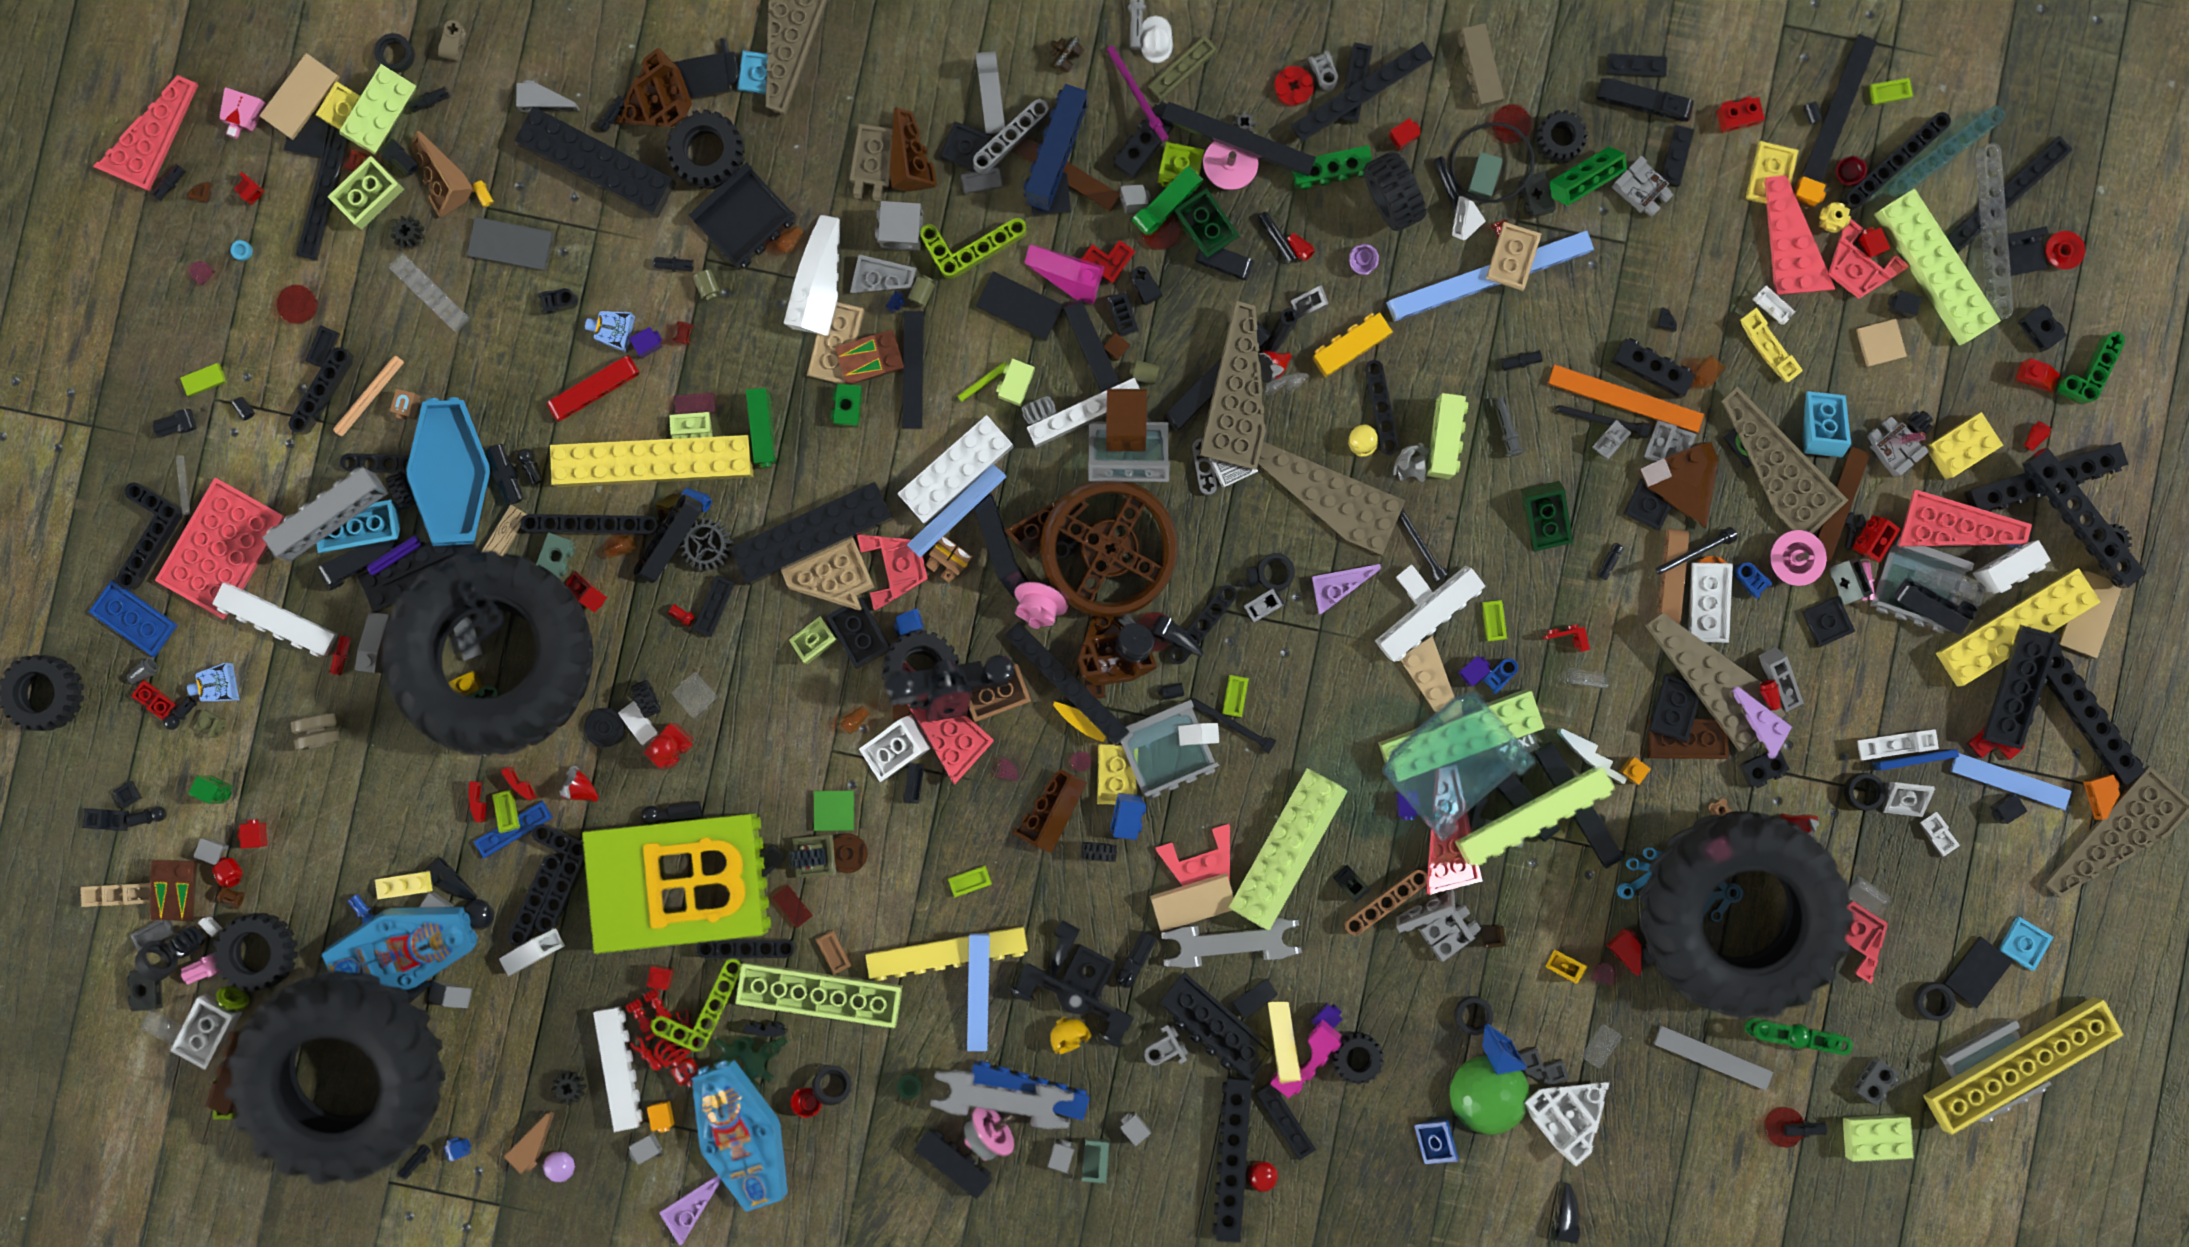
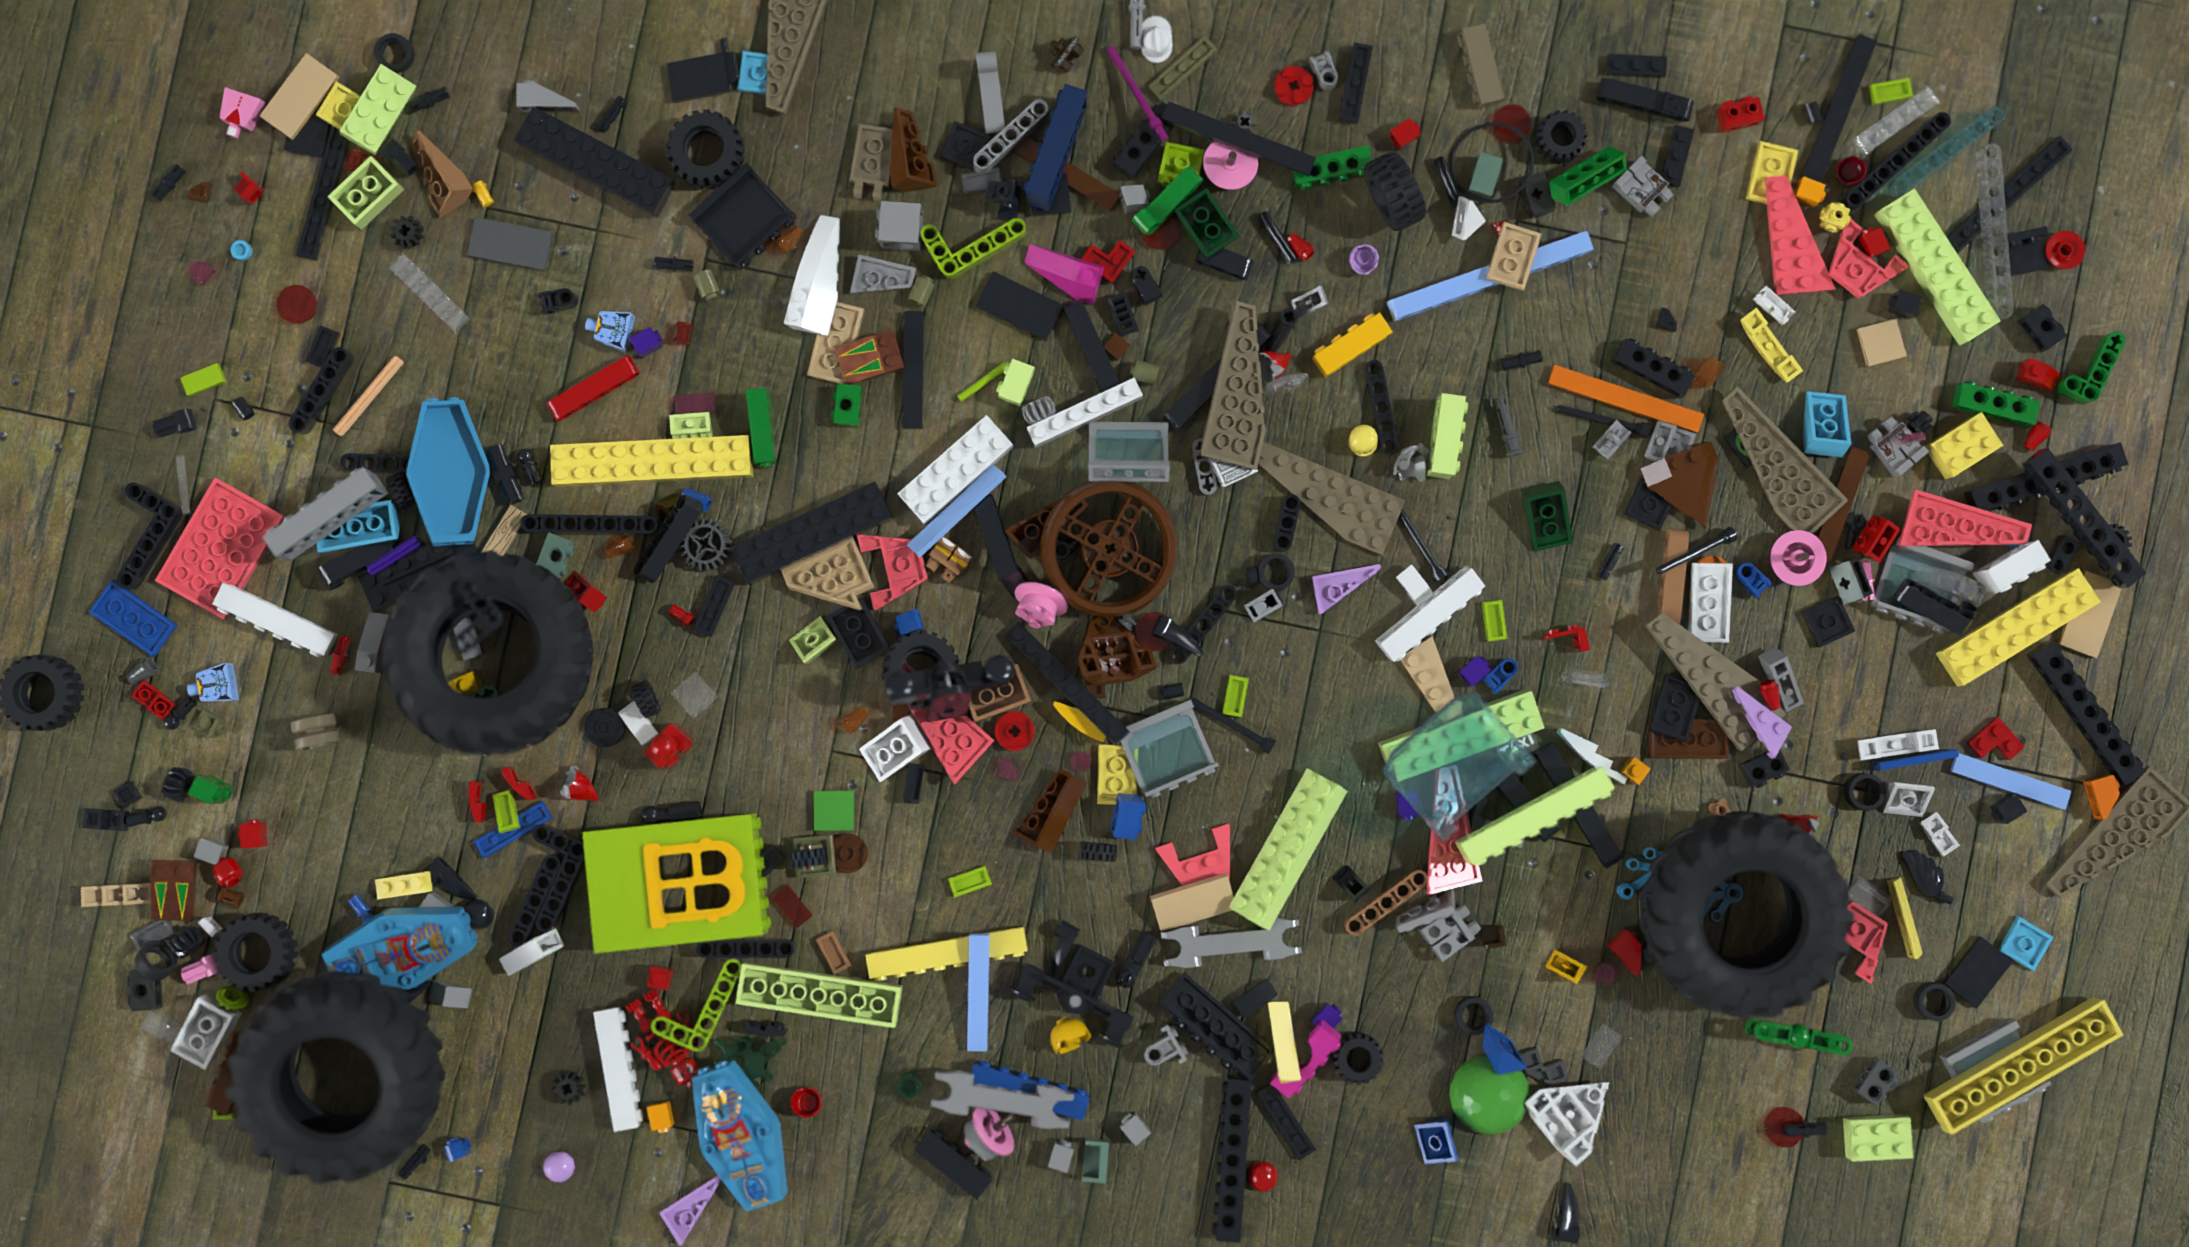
coral wing [93,75,198,191] -> none
medium nougat brick [390,389,421,421] -> none
dark tan piece [438,20,466,61] -> none
medium nougat slope [504,1111,554,1174] -> none
reddish brown wedge [615,48,692,127] -> none
light grey brick [629,1132,663,1165] -> none
black tyre [812,1065,852,1106] -> none
clear blue plate [886,290,904,314] -> none
reddish brown slope [1106,389,1147,452] -> none
black head [1115,623,1155,662] -> none
white slope [1178,723,1219,746] -> none
black plate [1291,41,1433,143] -> none
light grey tile [1653,1025,1773,1090] -> none
clear pink tile [1707,836,1733,861] -> none
black plate [1982,624,2060,750] -> none
none -> black gear [162,767,194,801]
none -> black tile [985,179,1023,221]
none -> red plate [995,711,1035,751]
none -> black beam [1273,494,1301,552]
none -> clear beam [1851,86,1941,157]
none -> light yellow slope [1887,877,1922,959]
none -> black animal [1901,850,1953,905]
none -> green brick [1951,381,2040,427]
none -> black leg [2045,535,2081,575]

